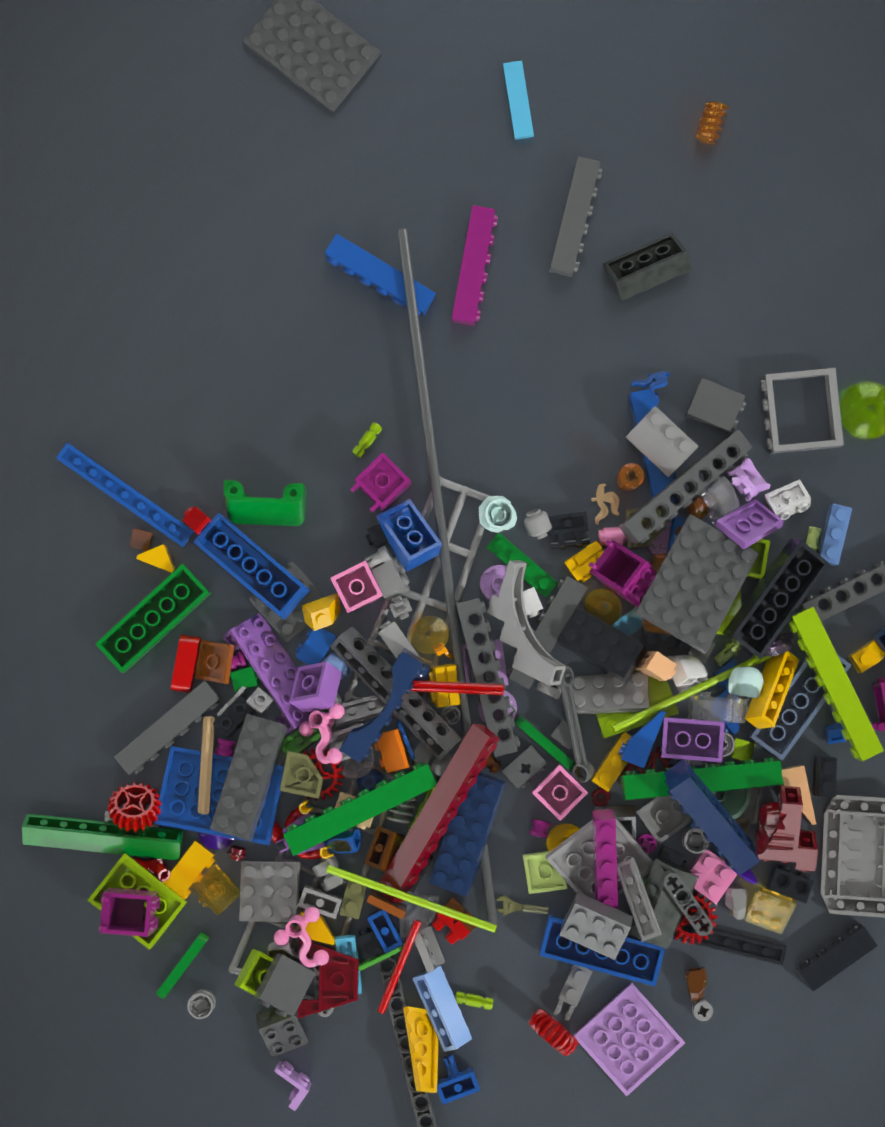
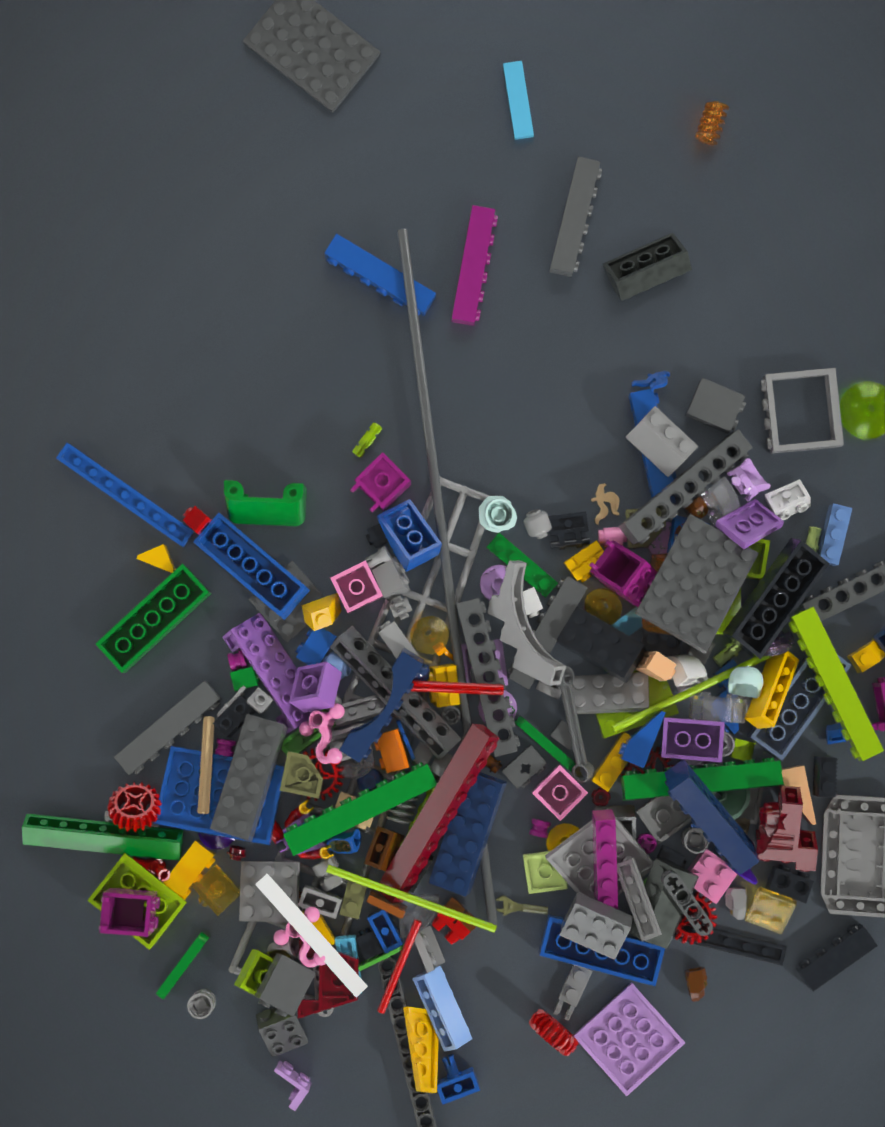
reddish brown slope [130,528,154,552] -> none
red beam [171,634,201,693] -> none
dark orange tile [195,640,235,684] -> none
lime axle [455,991,493,1010] -> none
clear orange piece [616,463,644,492] -> none
light grey wheel [691,999,713,1021] -> none
none -> white sticker [255,874,368,998]

